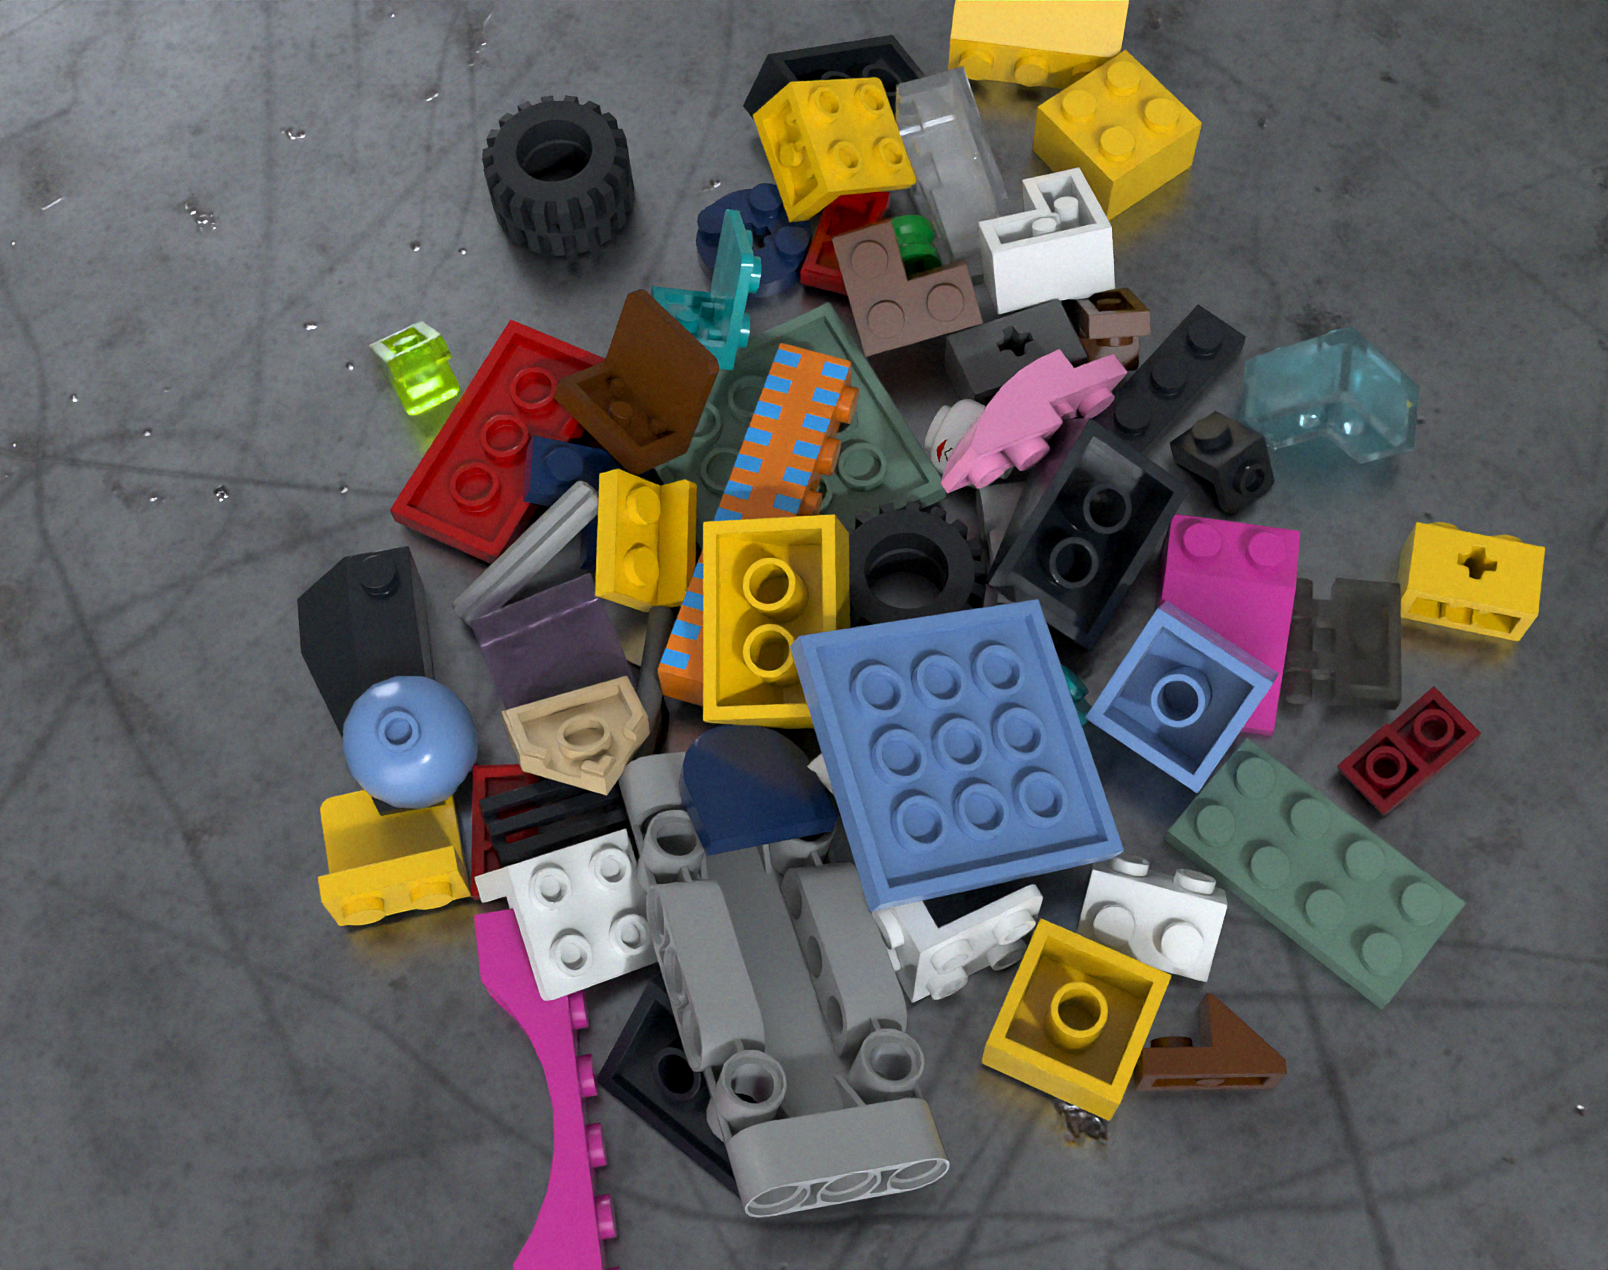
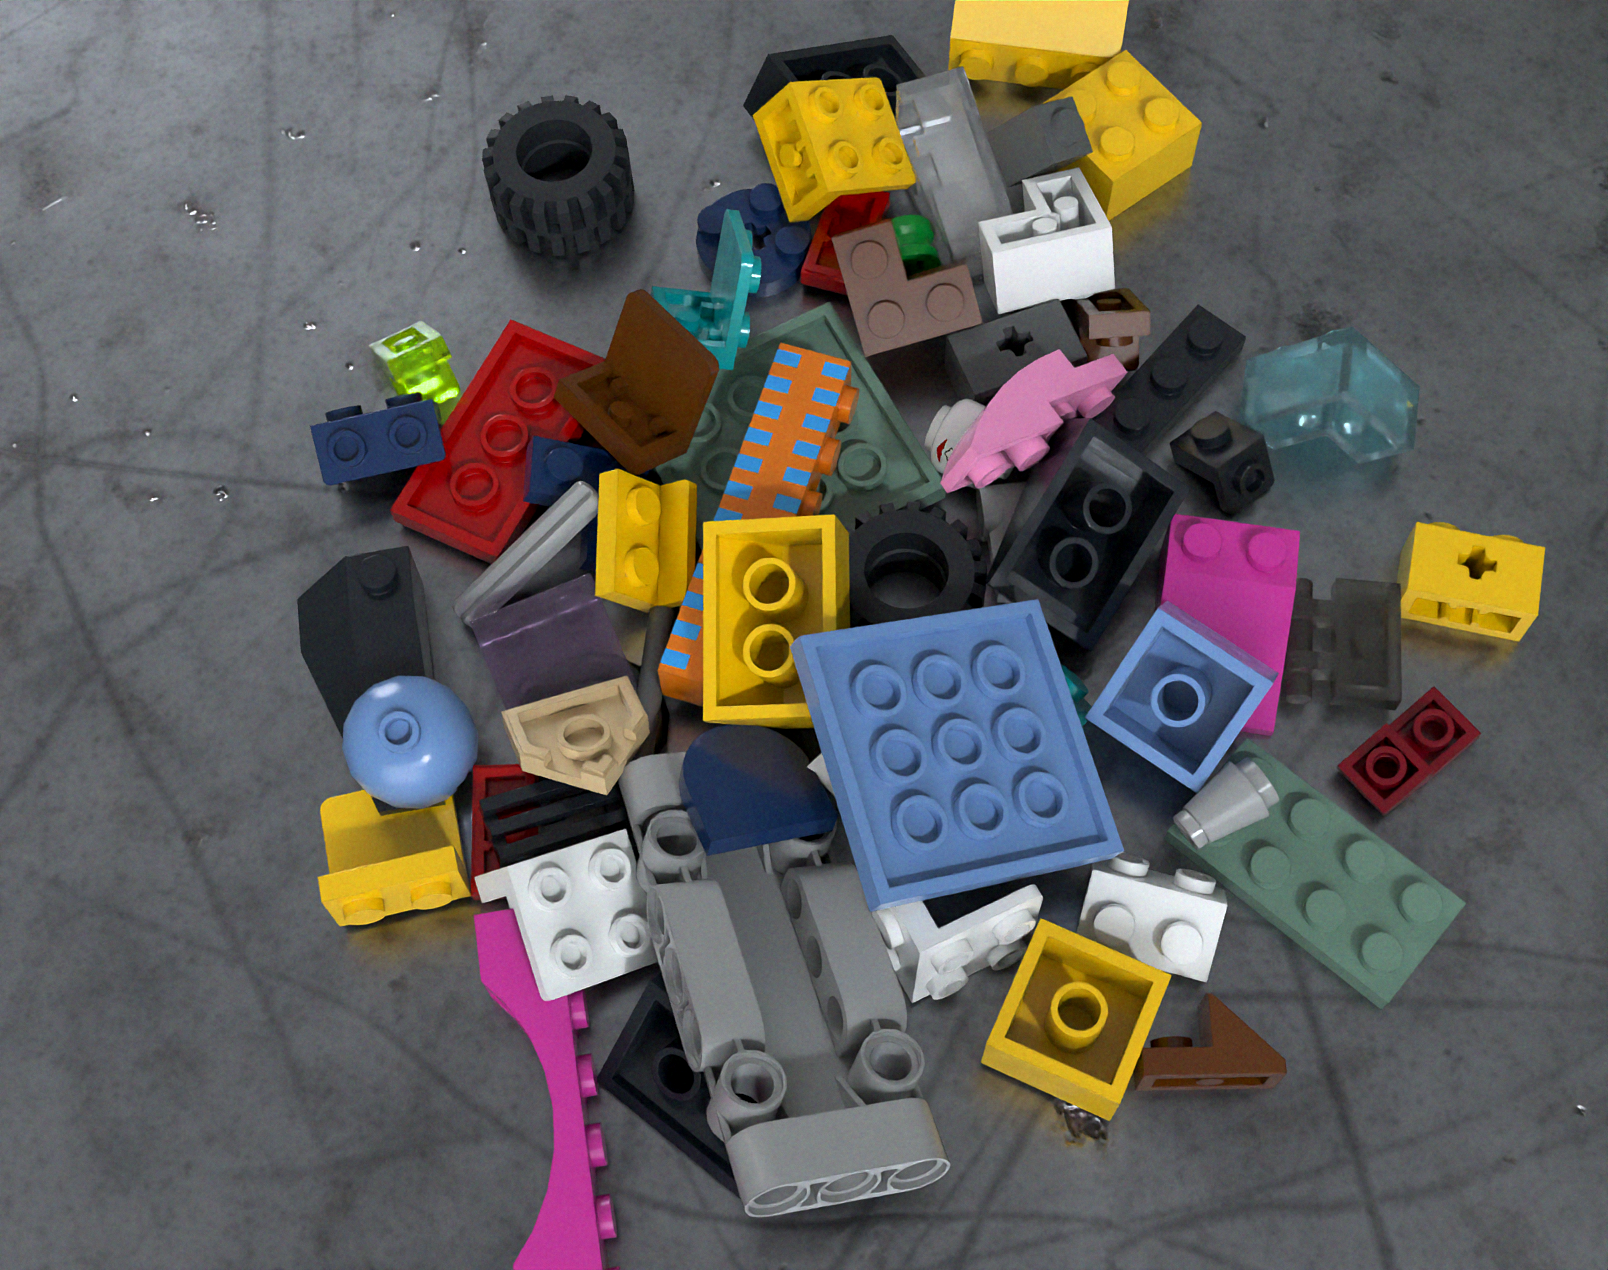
none -> dark blue bracket [310,392,446,486]
none -> dark grey brick [987,96,1093,188]
none -> light grey cone [1173,757,1279,850]

